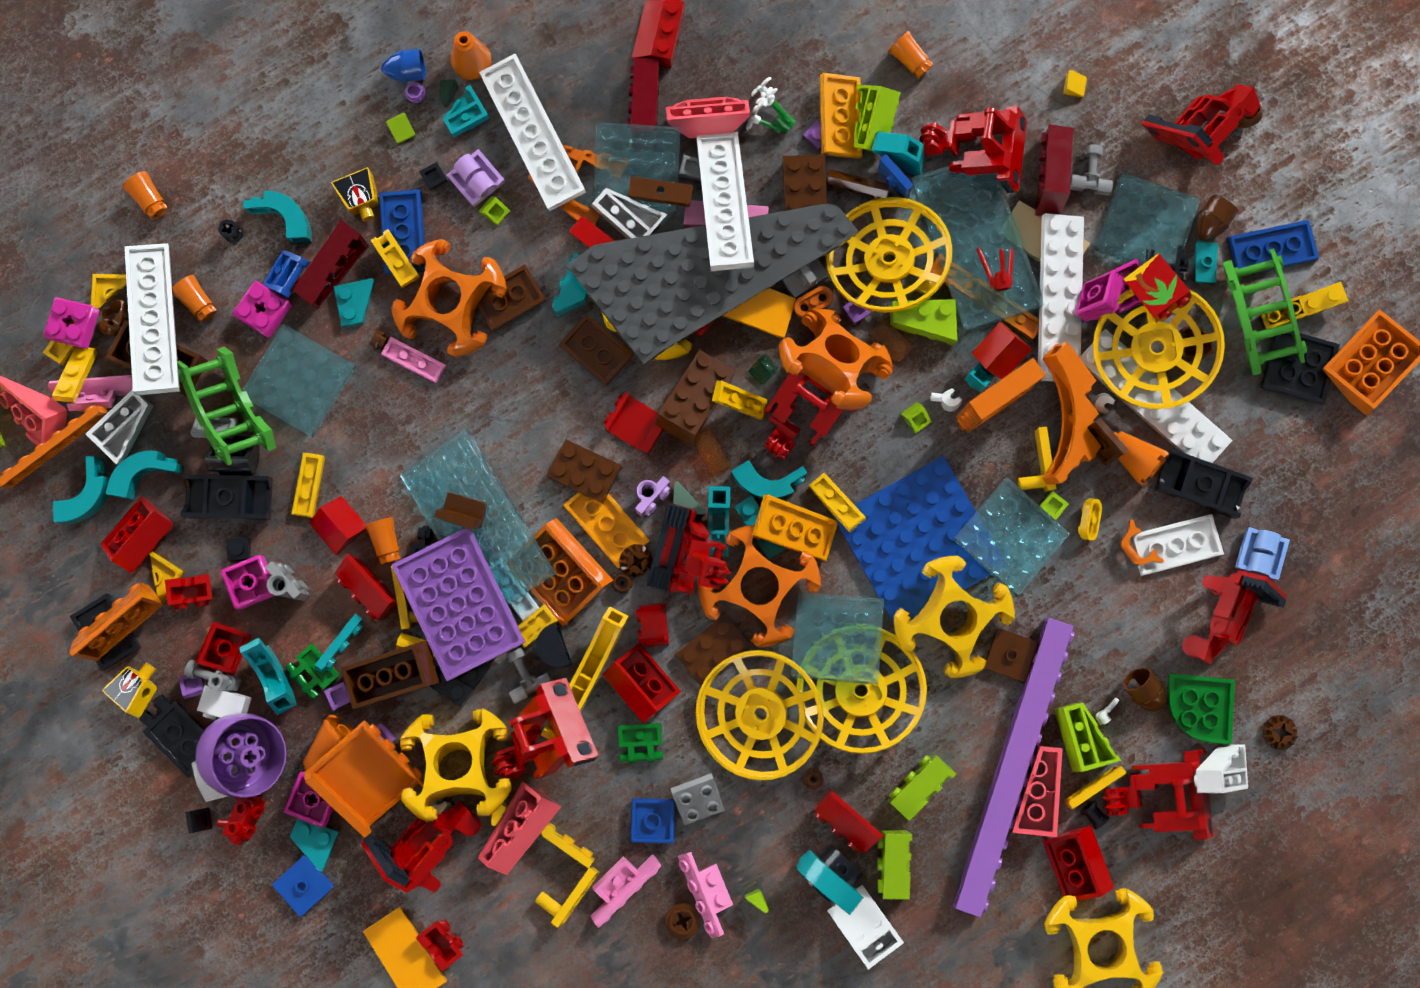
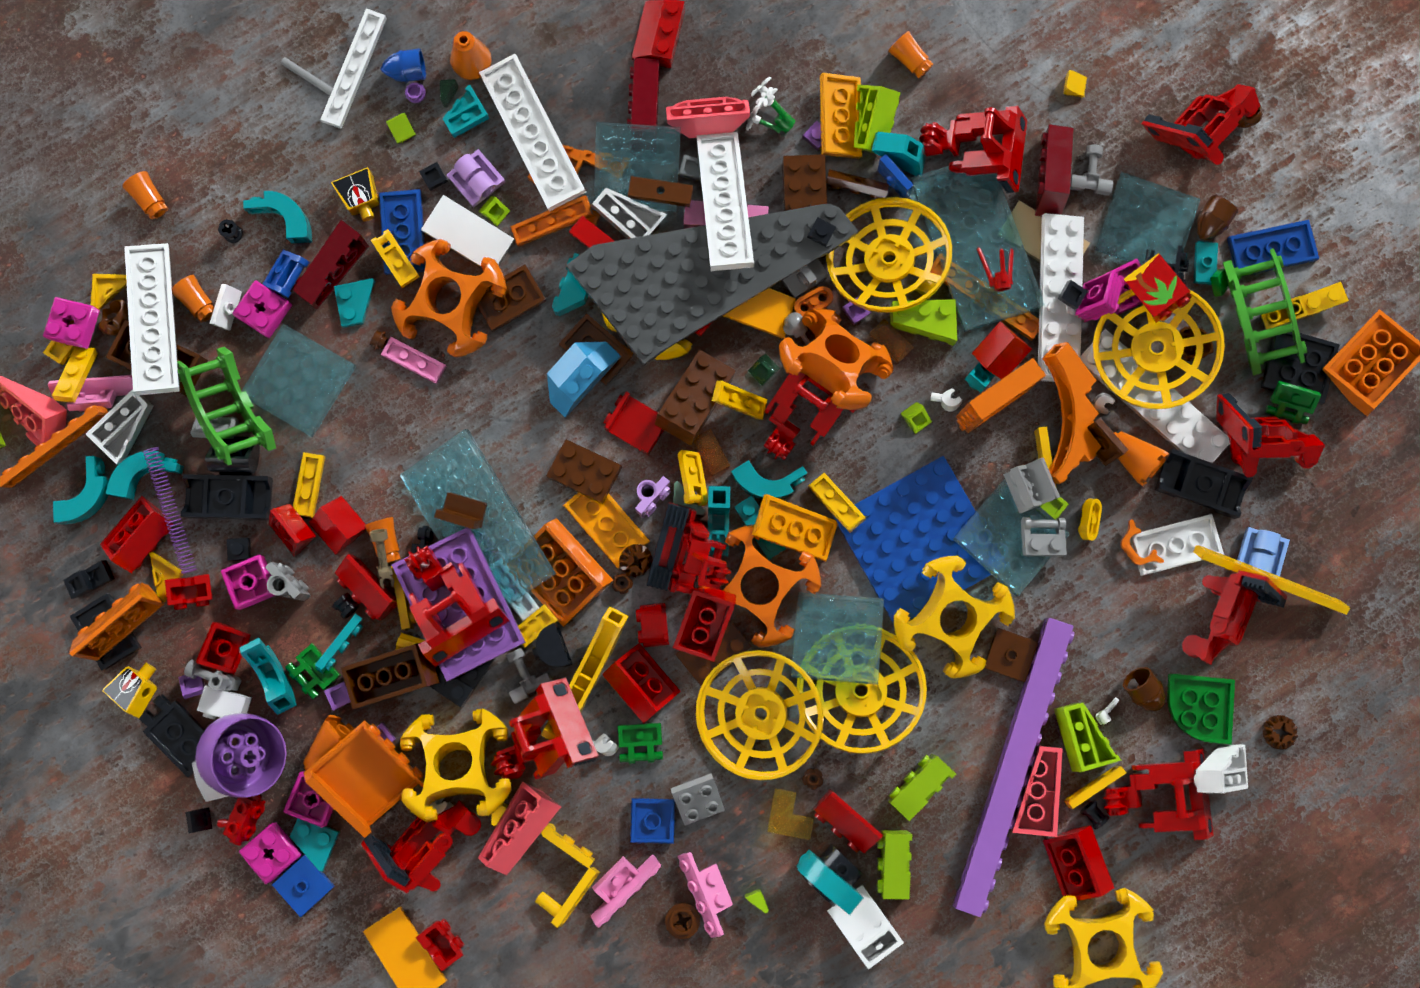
none -> black slope [63,560,115,599]
none -> medium lavender piece [143,447,197,574]
none -> white plate [209,284,242,331]
none -> dark pink brick [239,822,302,884]
none -> red slope [268,504,316,557]
none -> light grey bar [281,57,333,96]
none -> white plate [321,9,387,129]
none -> black wheel [332,592,360,619]
none -> dark tan bar [369,529,394,588]
none -> red container [404,546,510,667]
none -> white tile [421,195,514,268]
none -> orange tile [510,195,594,247]
none -> dark azure wedge [547,342,622,418]
none -> white piece [593,733,619,756]
none -> red slope [673,588,736,662]
none -> yellow plate [677,450,708,506]
none -> clear yellow plate [767,788,814,840]
none -> light grey piece [783,312,811,345]
none -> black plate [807,217,836,247]
none -> light grey bracket [1003,457,1060,514]
none -> light grey plate [1021,517,1067,557]
none -> black plate [1058,280,1088,310]
none -> yellow tile [1193,545,1350,615]
none -> green tile [1210,269,1229,297]
none -> red container [1216,393,1325,477]
none -> green plate [1265,381,1321,425]

